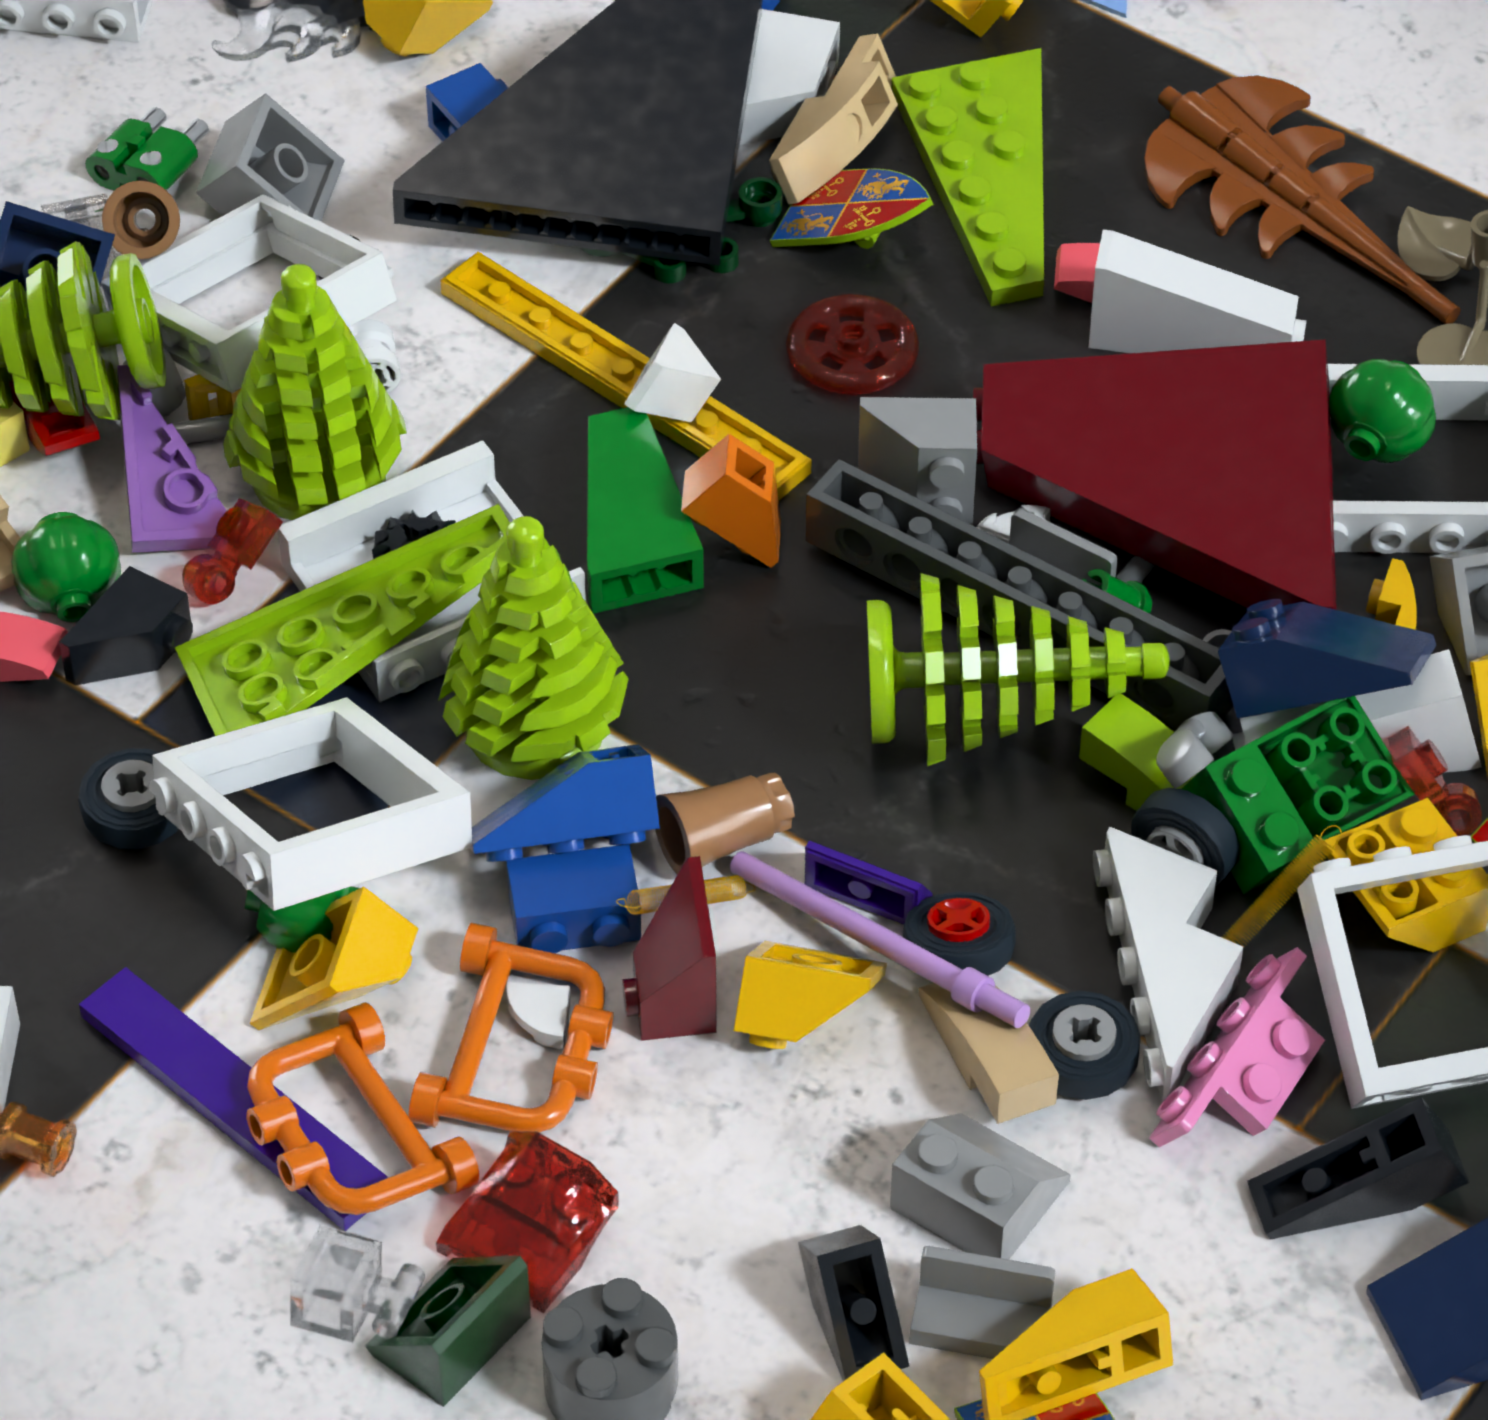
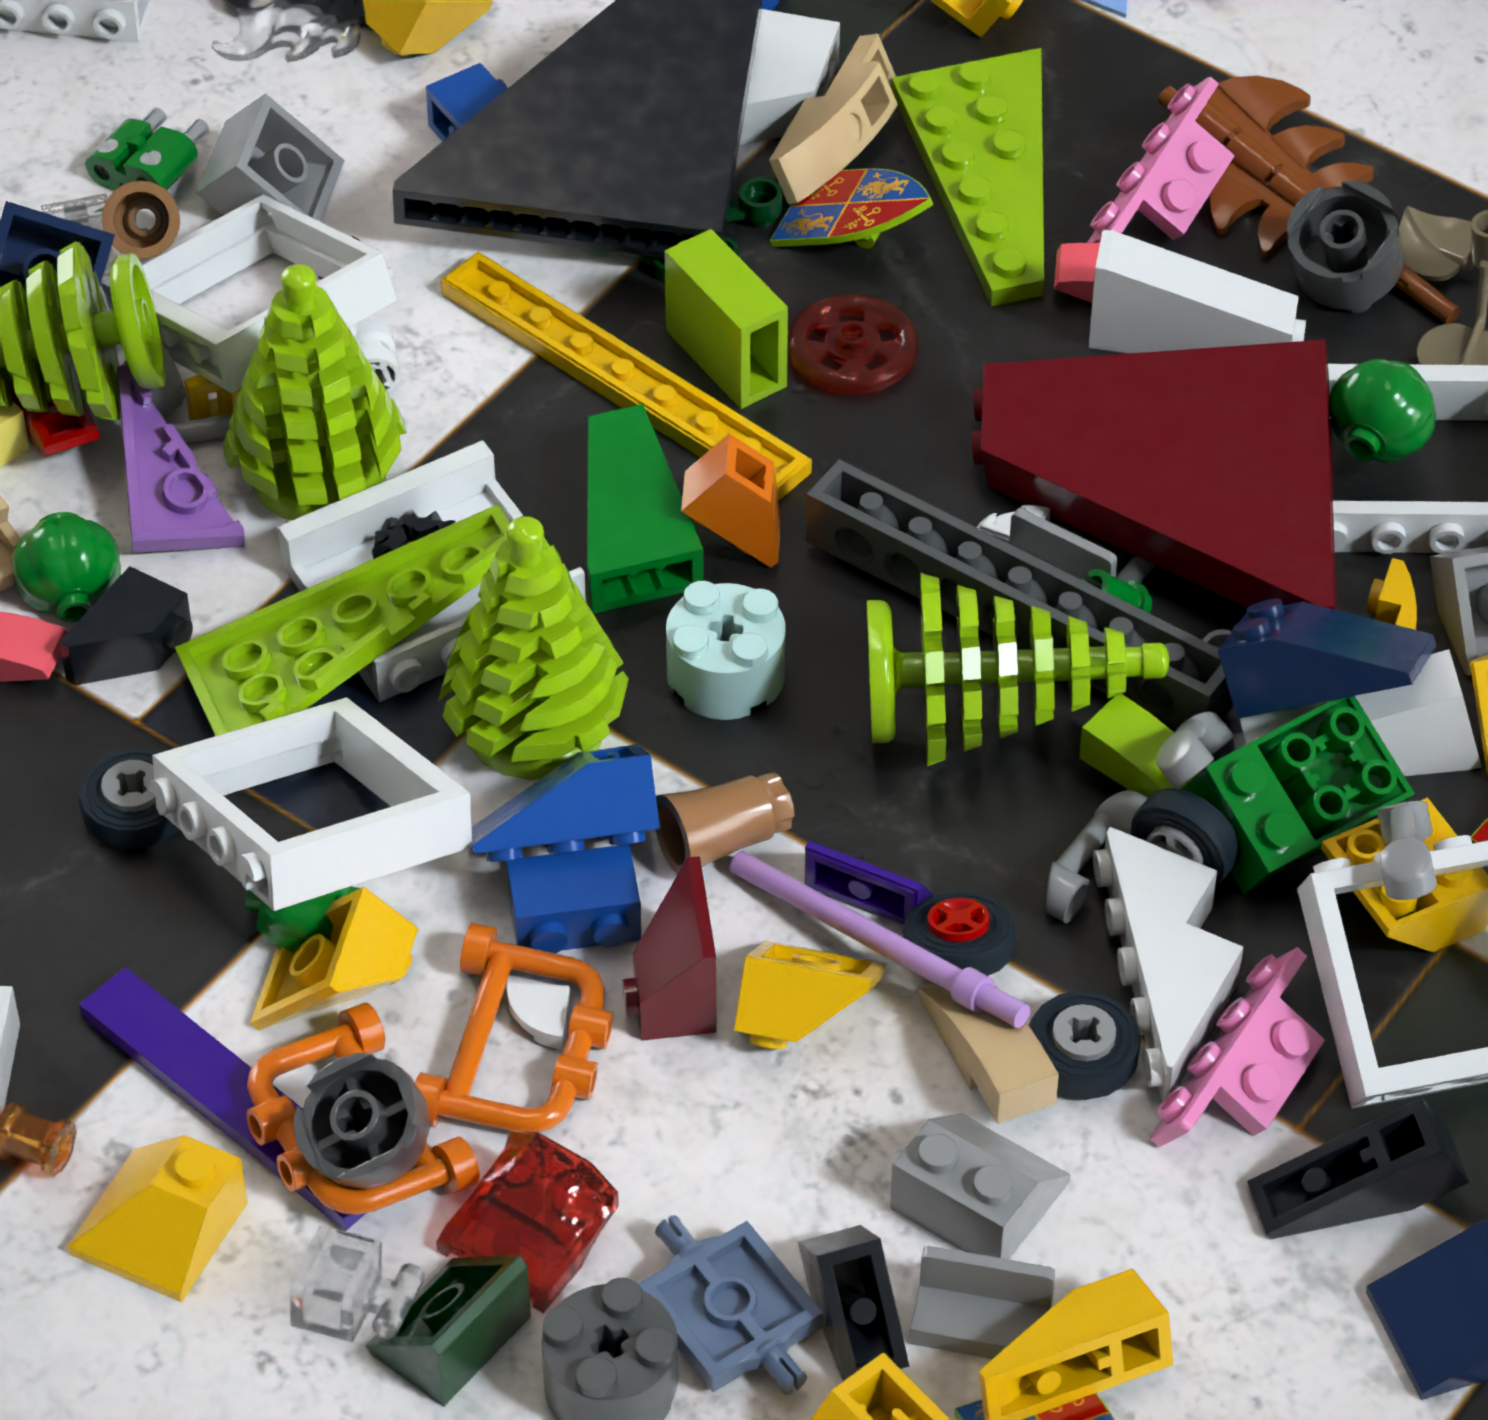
clear red plate [182,498,283,604] -> none
yellow piece [616,875,756,915] -> none
white slope [624,323,721,422] -> none
light grey slope [858,397,977,525] -> none
yellow piece [1221,825,1342,948] -> none
clear red plate [1388,726,1482,836] -> none
none -> yellow slope [67,1135,248,1302]
none -> flat silver cylinder [294,1053,430,1190]
none -> sand blue plate [638,1215,823,1395]
none -> lime brick [665,229,788,409]
none -> light aqua brick [666,581,786,720]
none -> light grey bar [1046,790,1148,923]
none -> bright pink bracket [1087,77,1235,243]
none -> dark grey brick [1287,181,1404,314]
none -> light grey bar [1377,801,1437,900]

